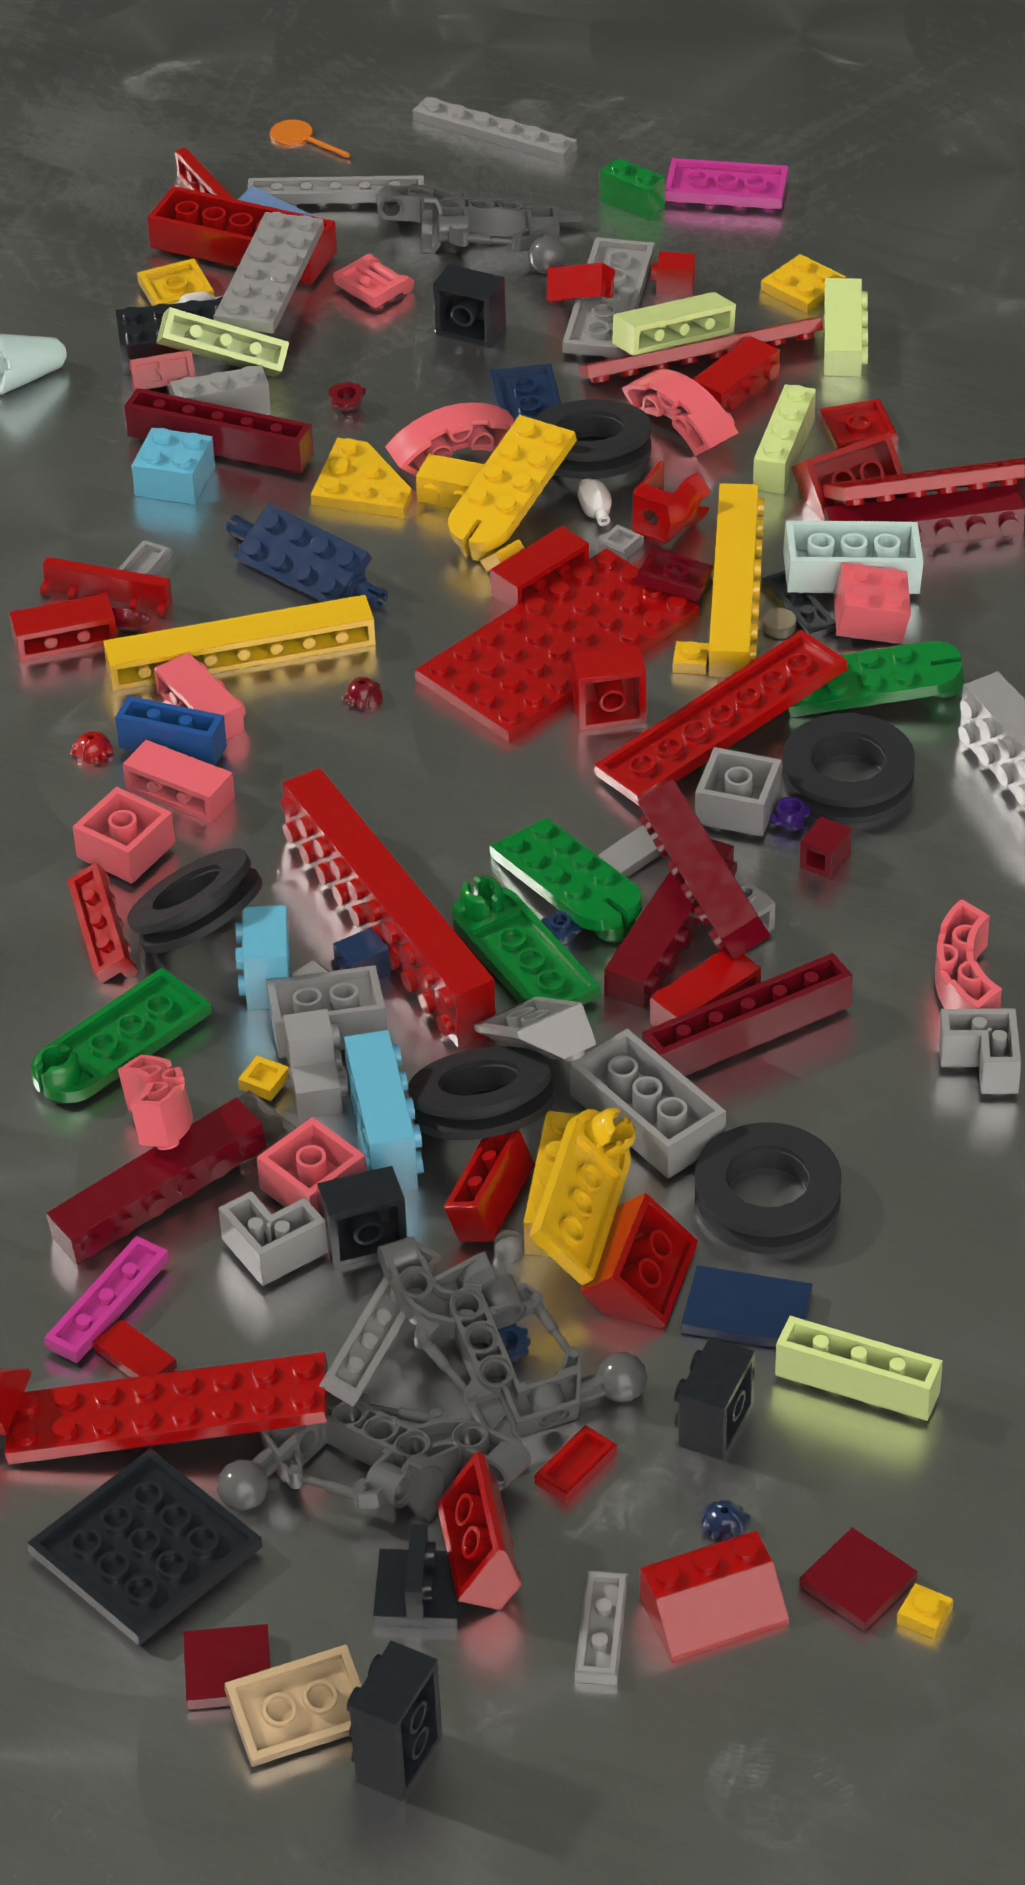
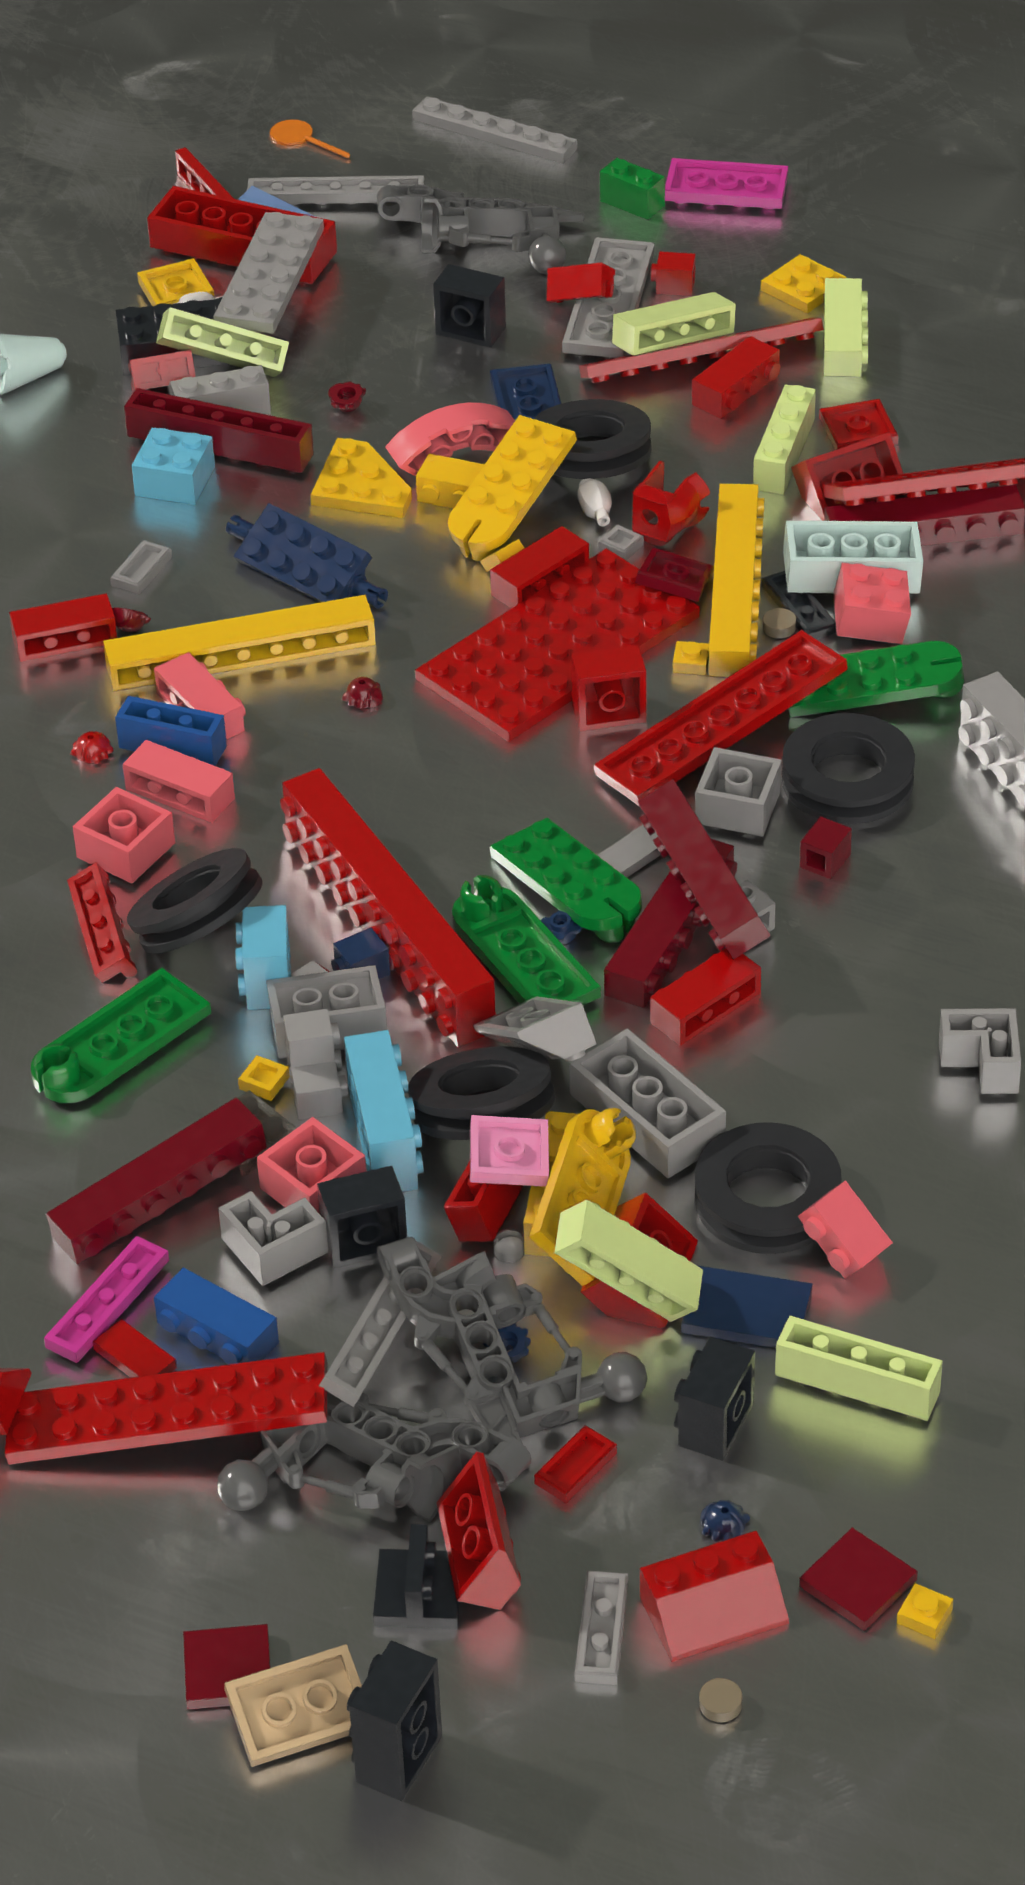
black plate [27,1448,263,1646] -> none
red hinge [40,557,173,617] -> none
coral brick [118,1055,193,1150] -> none
coral plate [333,254,414,308] -> none
coral brick [622,369,739,456] -> none
dark red brick [642,953,853,1076] -> none
dark purple plate [770,797,810,830] -> none
coral brick [935,899,1002,1009] -> none
none -> blue brick [154,1267,279,1365]
none -> bright pink plate [470,1115,549,1187]
none -> yellowish green brick [554,1200,703,1322]
none -> dark tan tile [699,1678,742,1722]
none -> coral brick [797,1180,893,1279]

